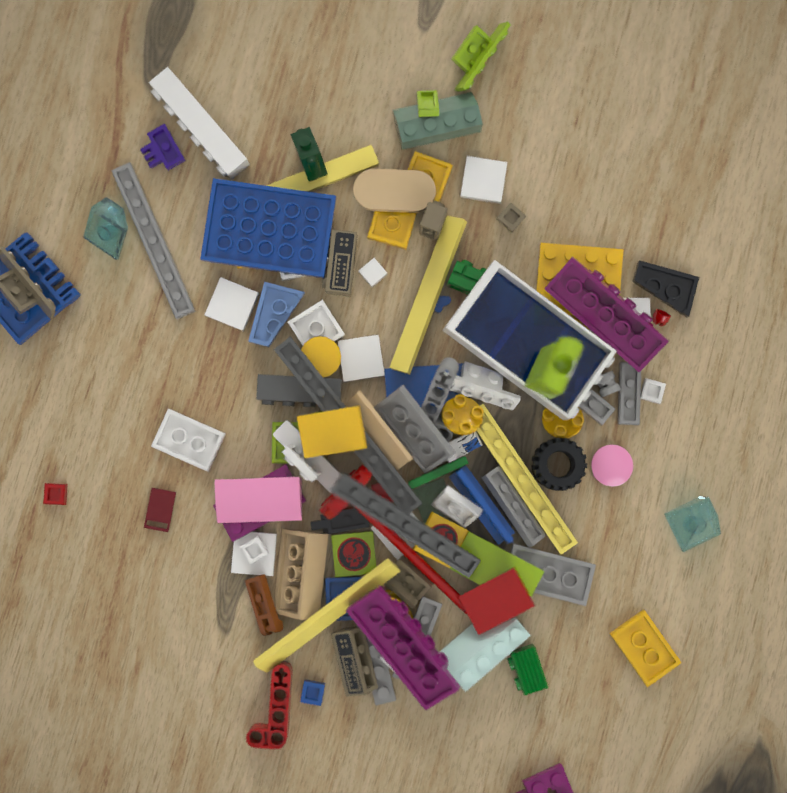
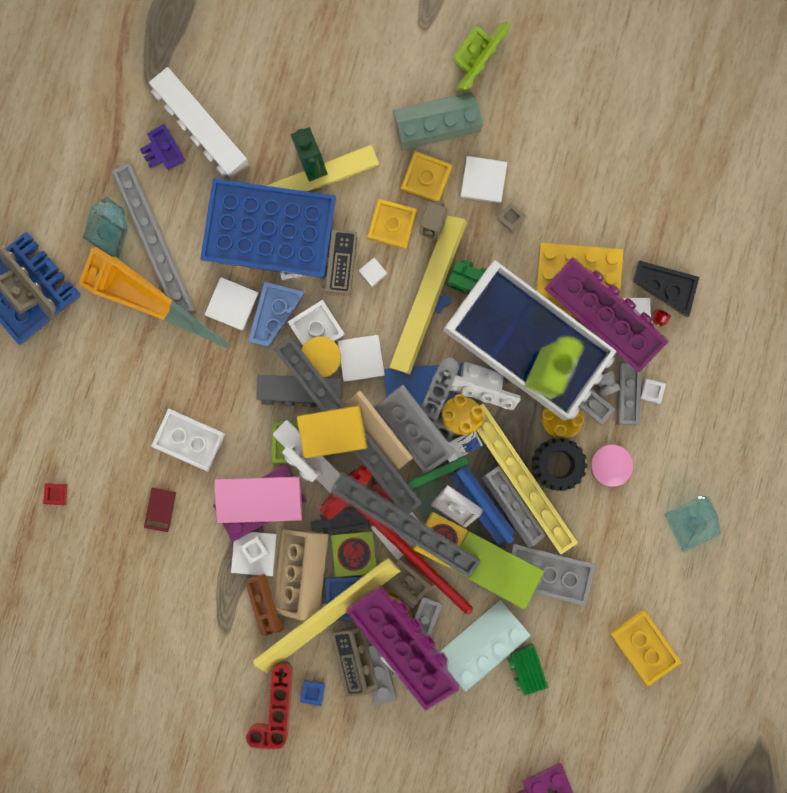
tan tile [353,169,436,213] -> none
lime tile [417,90,439,117] -> none
red tile [459,567,536,635] -> none
none -> light orange plate [78,247,231,348]

